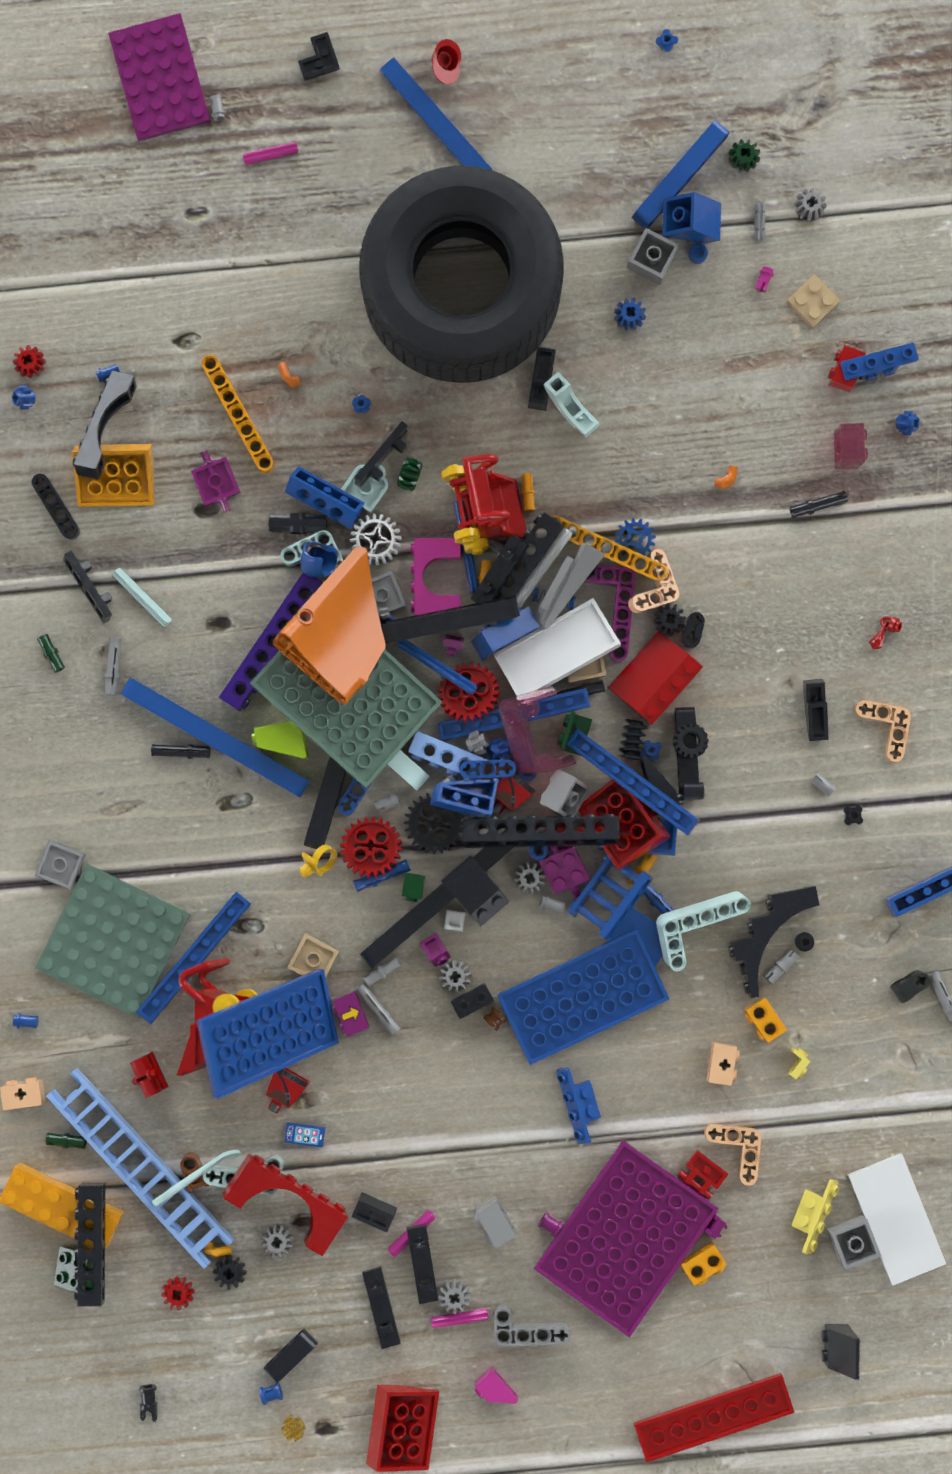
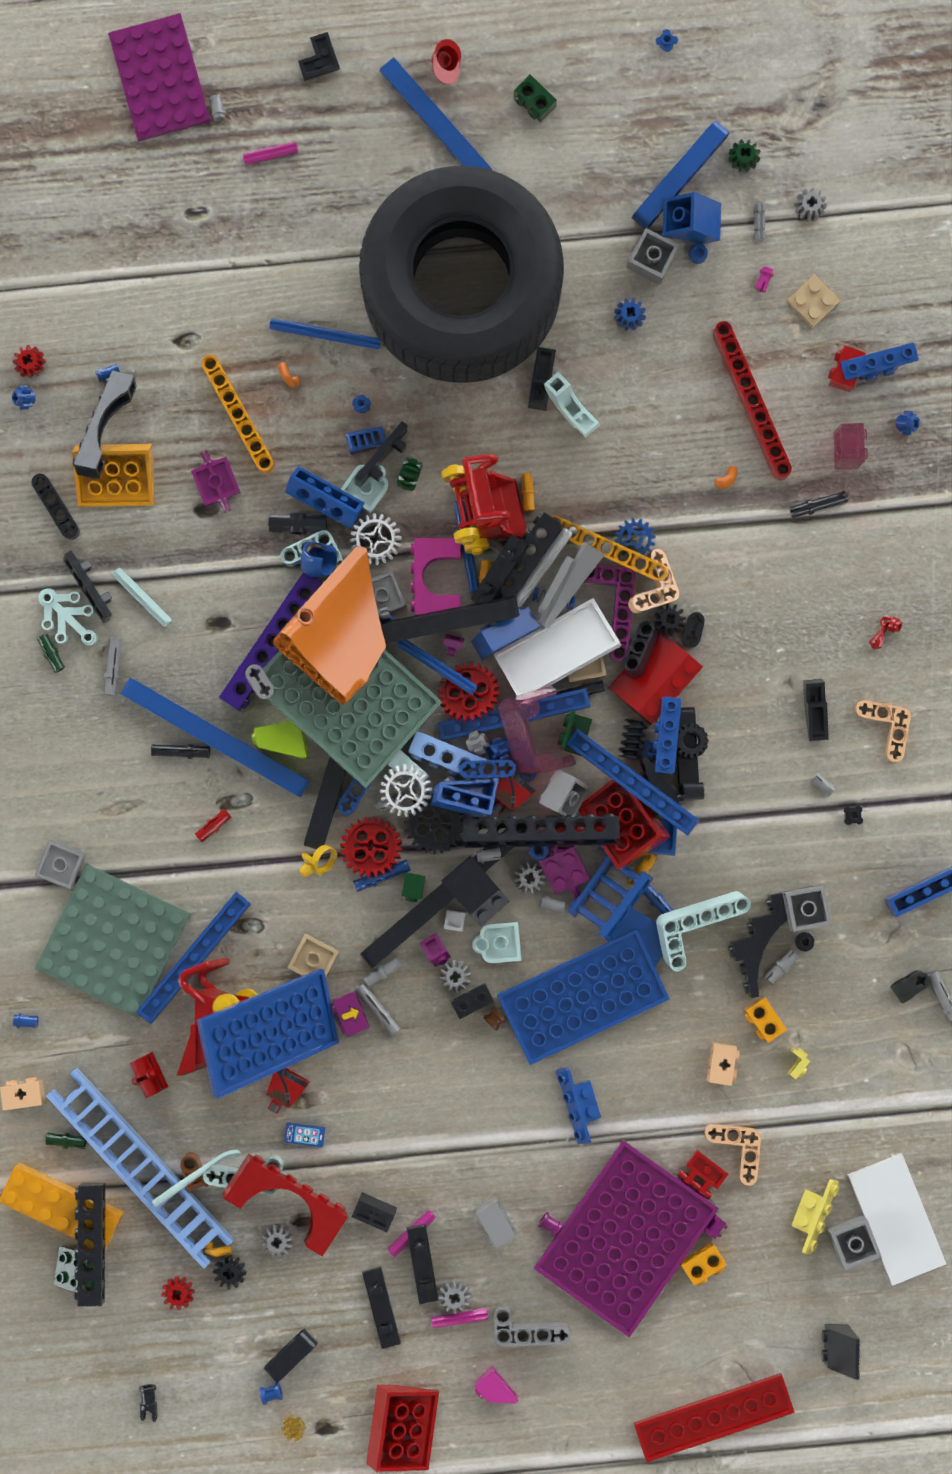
none -> light aqua plant [38,589,98,646]
none -> red pin [194,809,232,843]
none -> light grey beam [245,664,274,700]
none -> blue axle [269,318,381,349]
none -> blue slope [345,426,386,455]
none -> white gear [380,764,432,817]
none -> light aqua plate [472,922,522,963]
none -> light grey pin [476,848,501,864]
none -> dark green brick [514,74,557,123]
none -> black beam [623,621,659,678]
none -> blue bracket [652,697,682,774]
none -> red beam [713,321,792,481]
none -> light grey brick [782,885,832,932]

